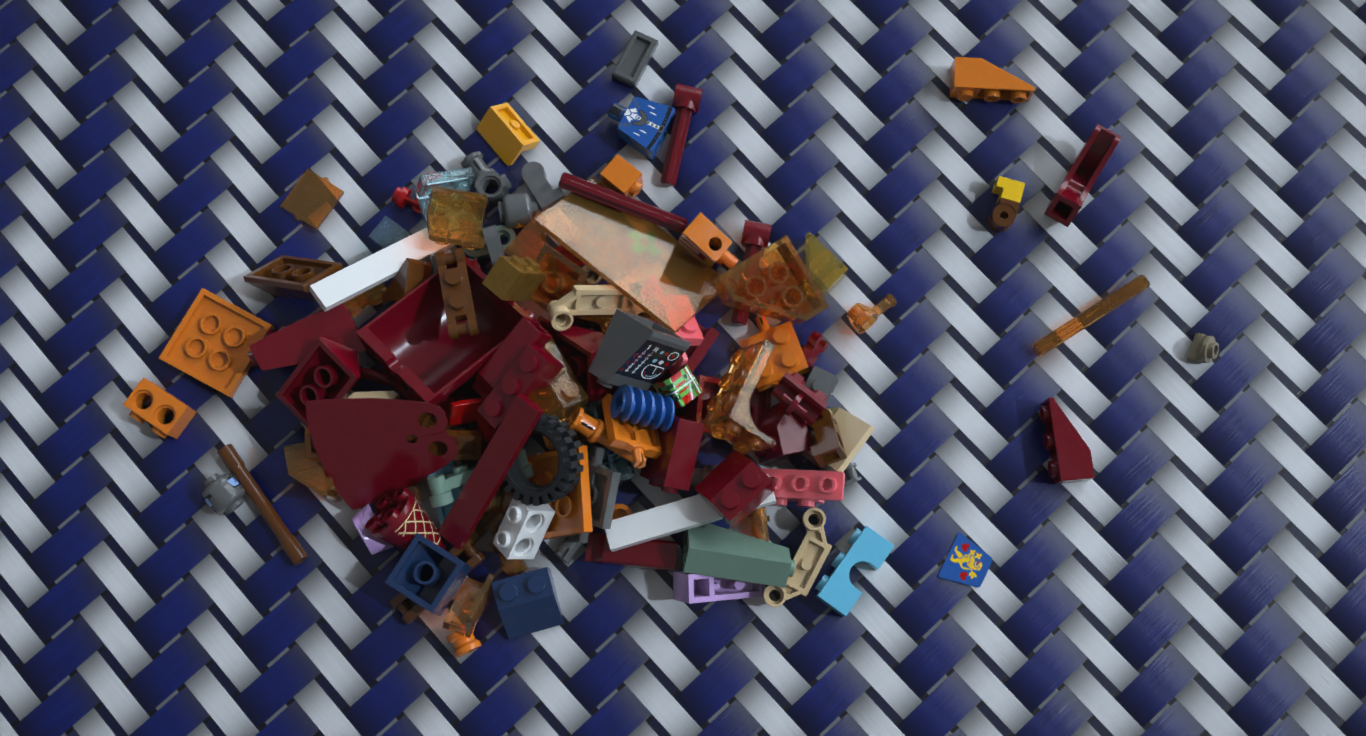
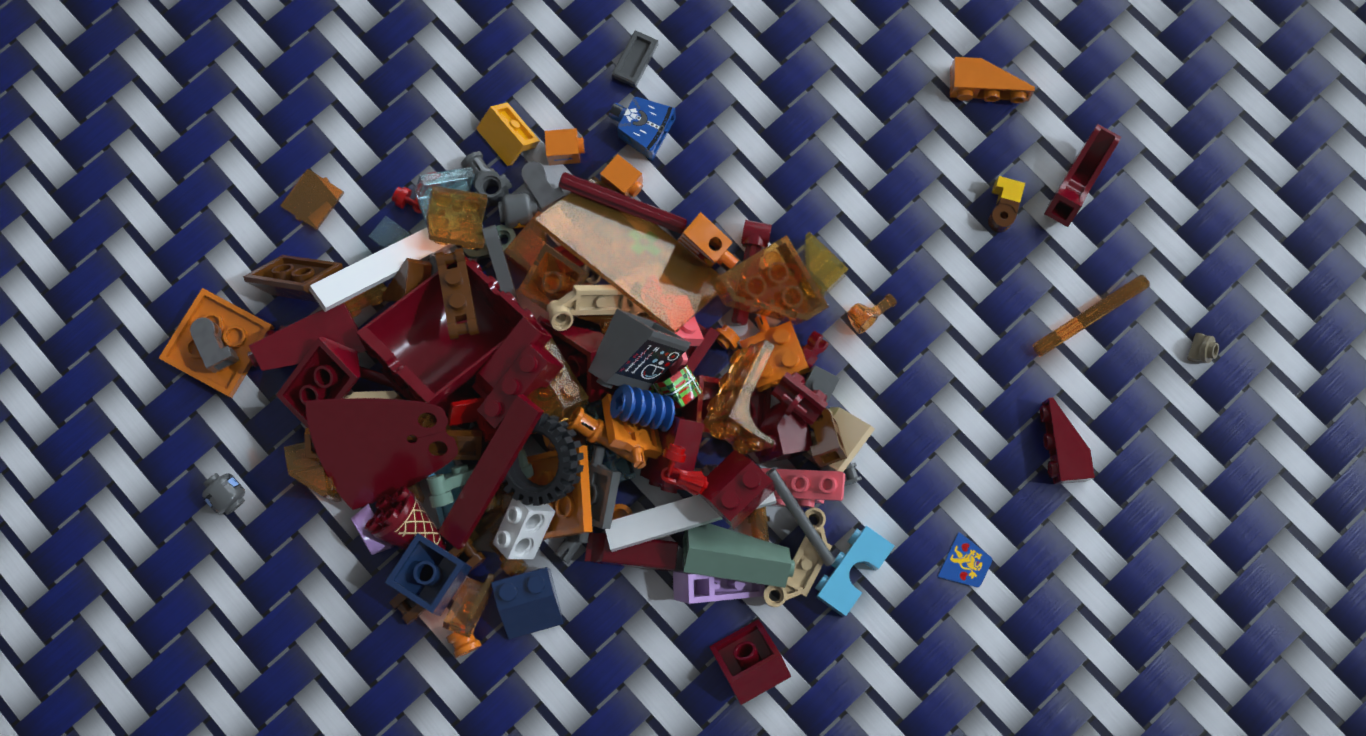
orange brick [123,377,197,439] -> none
reddish brown piece [217,444,308,566] -> none
pearl gold brick [482,255,546,302] -> none
dark red axle [660,83,703,187] -> none
none -> flat silver leg [190,317,240,373]
none -> orange brick [545,128,585,165]
none -> red piece [661,443,709,496]
none -> dark red slope [709,619,792,705]
none -> orange plate [716,325,740,350]
none -> dark grey bar [766,468,835,566]

